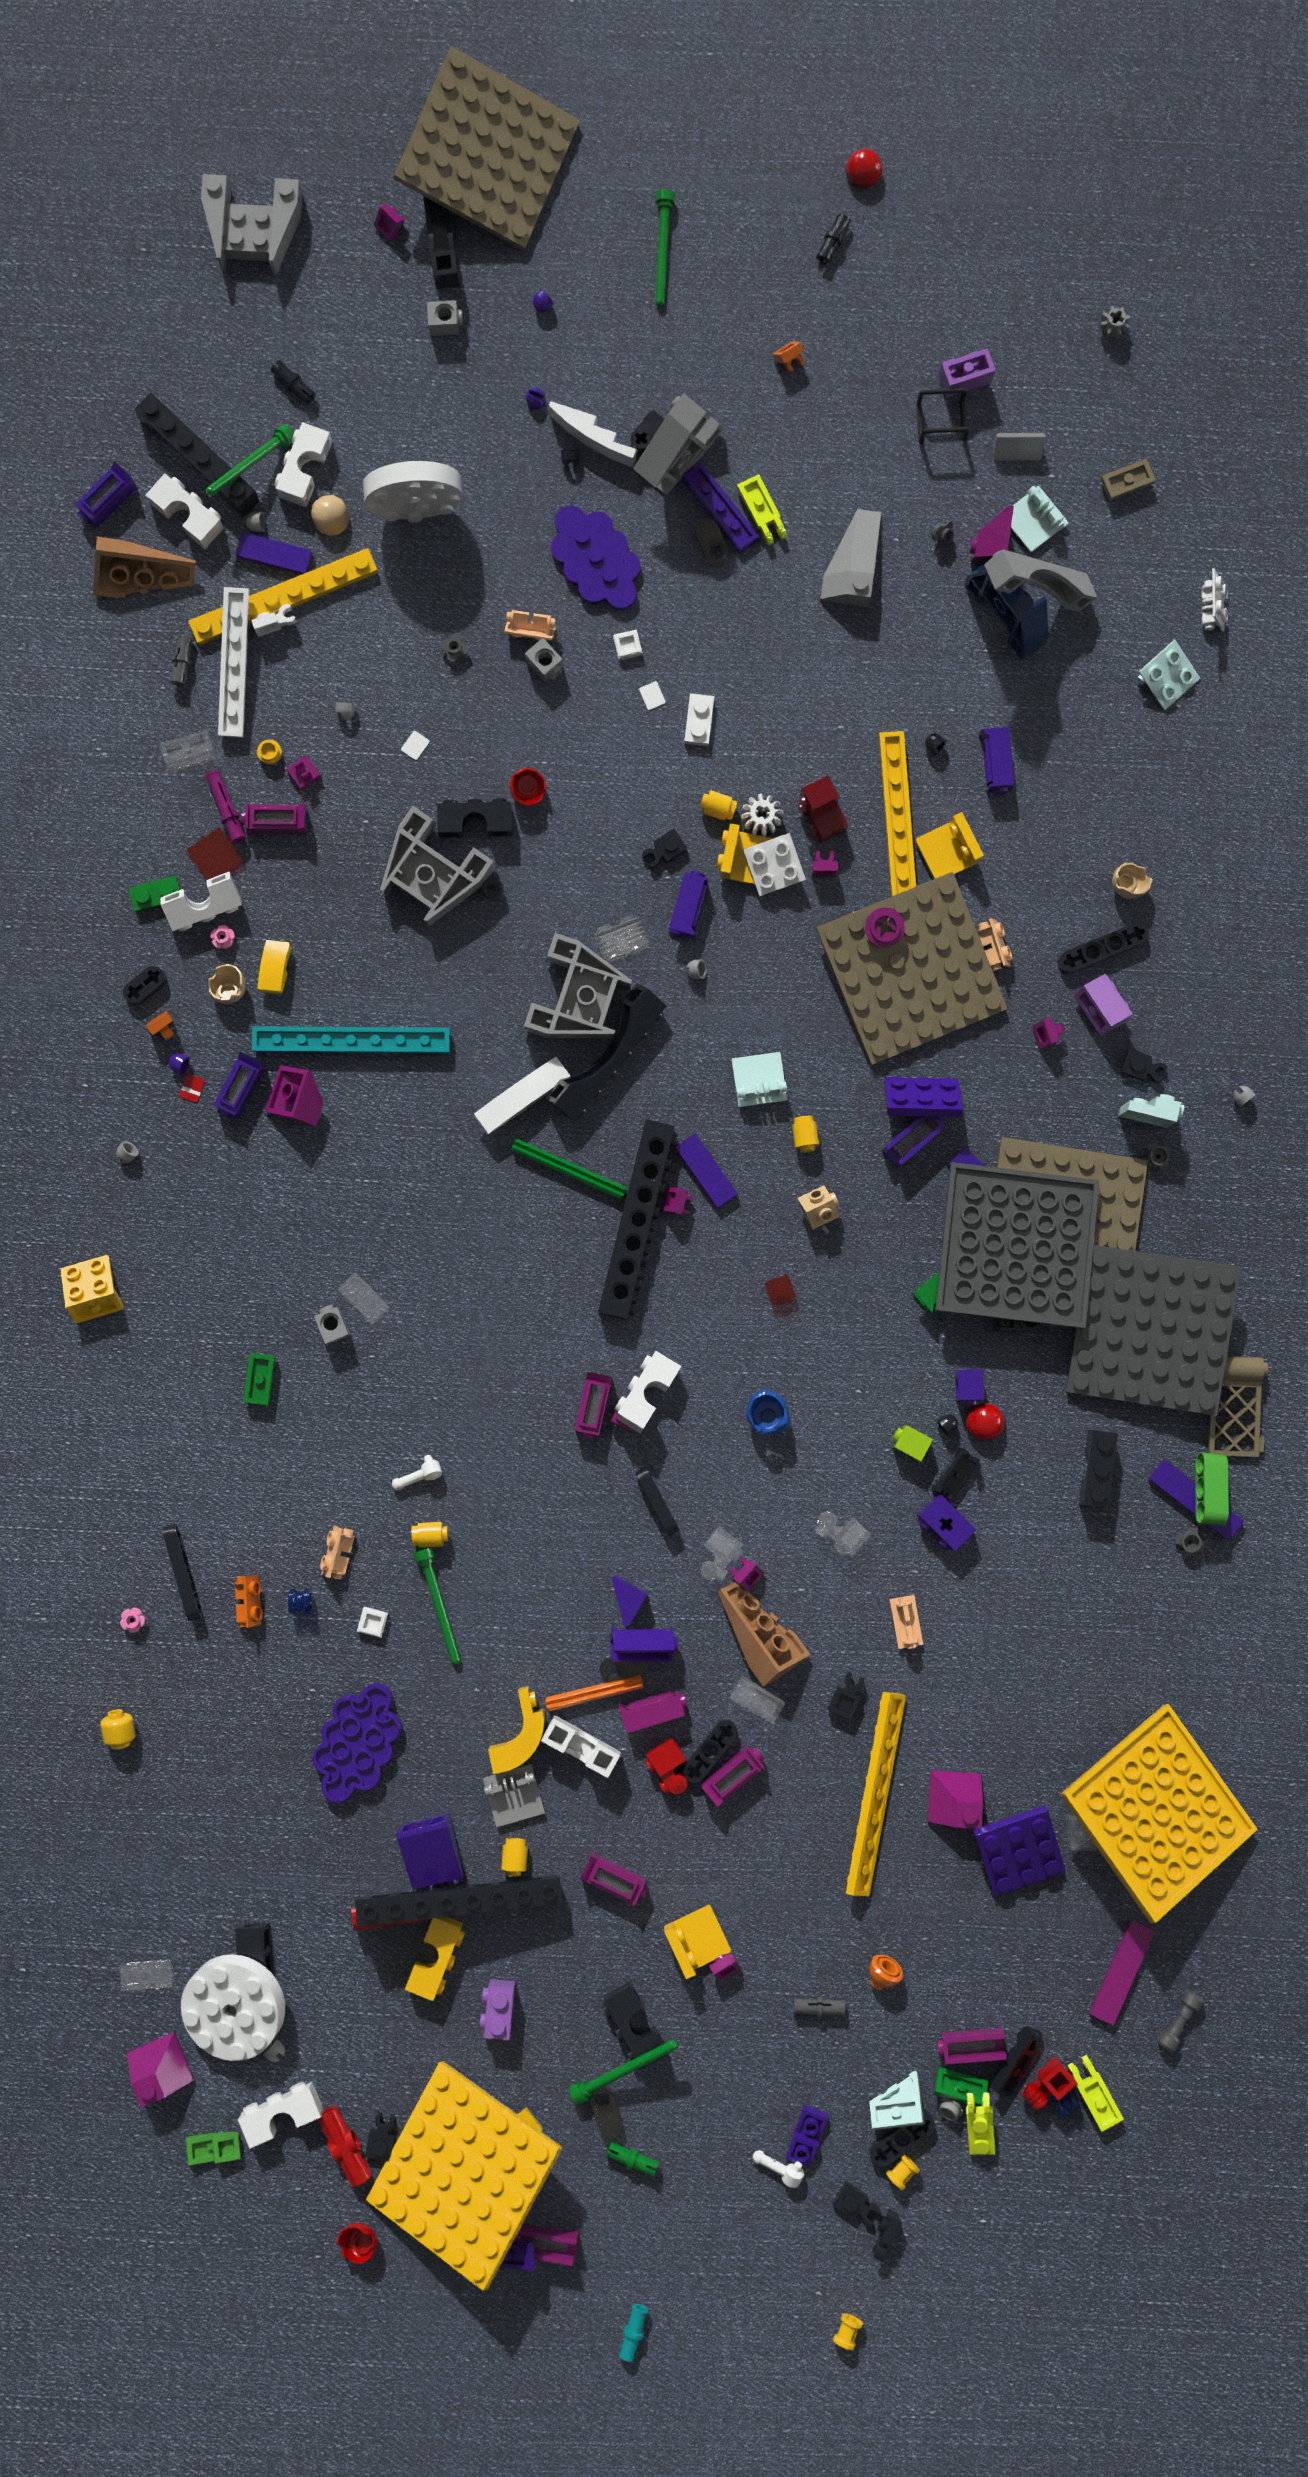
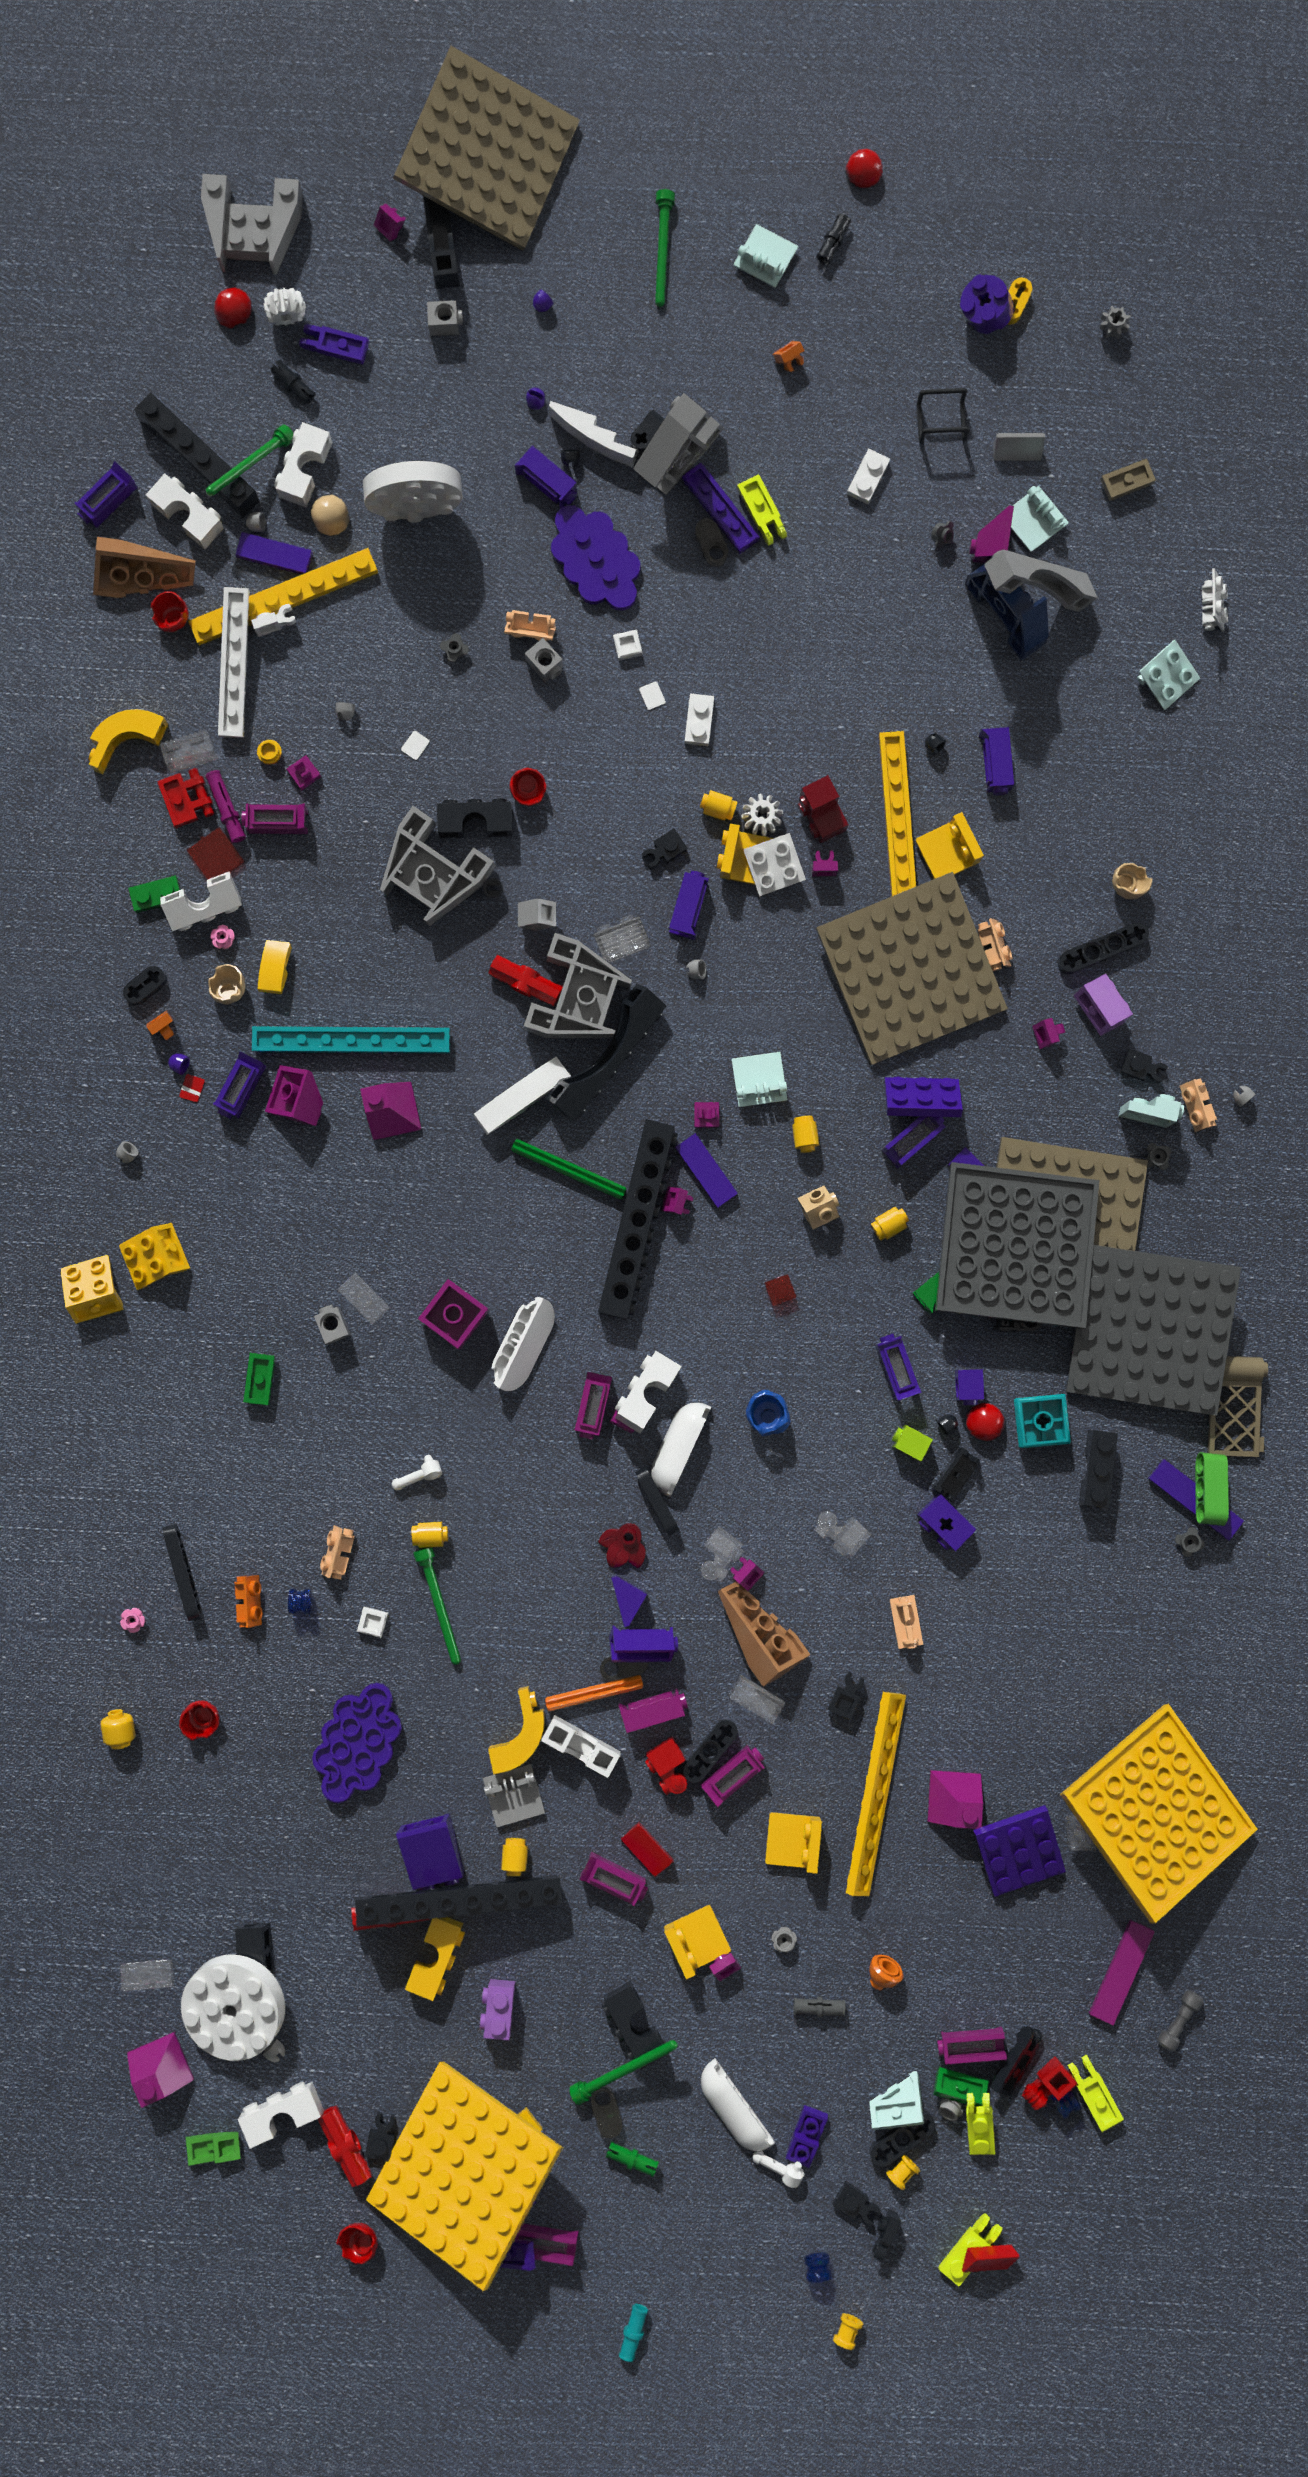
dark grey pin [169,634,194,687] -> none
light grey wedge [820,509,881,607] -> none
magenta gear [864,907,905,948] -> none
medium lavender brick [939,348,996,398] -> none
none -> yellow arch [88,709,168,774]
none -> yellow bracket [119,1223,190,1290]
none -> red hair [151,591,189,632]
none -> red plate [157,768,214,828]
none -> red hair [179,1700,220,1741]
none -> red hair [214,288,252,328]
none -> white gear [264,288,306,326]
none -> dark purple hinge [299,324,370,365]
none -> magenta slope [360,1082,422,1140]
none -> magenta brick [418,1279,490,1350]
none -> red piece [488,955,563,1007]
none -> white brick [492,1297,555,1391]
none -> dark purple window [514,446,577,509]
none -> light grey brick [518,898,556,931]
none -> dark red plate [598,1523,646,1568]
none -> red slope [621,1822,673,1877]
none -> white brick [651,1403,711,1497]
none -> magenta tile [694,1102,719,1128]
none -> white brick [701,2058,775,2151]
none -> light aqua hinge [733,224,798,288]
none -> yellow bracket [765,1812,822,1873]
none -> light grey plate [772,1927,797,1952]
none -> clear blue wheel [804,2253,832,2283]
none -> white plate [847,448,890,504]
none -> yellow brick [871,1207,909,1241]
none -> dark purple window [875,1333,922,1401]
none -> neon yellow hinge [938,2213,1002,2287]
none -> dark purple brick [960,274,1014,334]
none -> red slope [962,2245,1019,2273]
none -> yellow beam [1008,278,1032,325]
none -> teal brick [1014,1394,1071,1448]
none -> light nougat hinge [1180,1078,1217,1132]

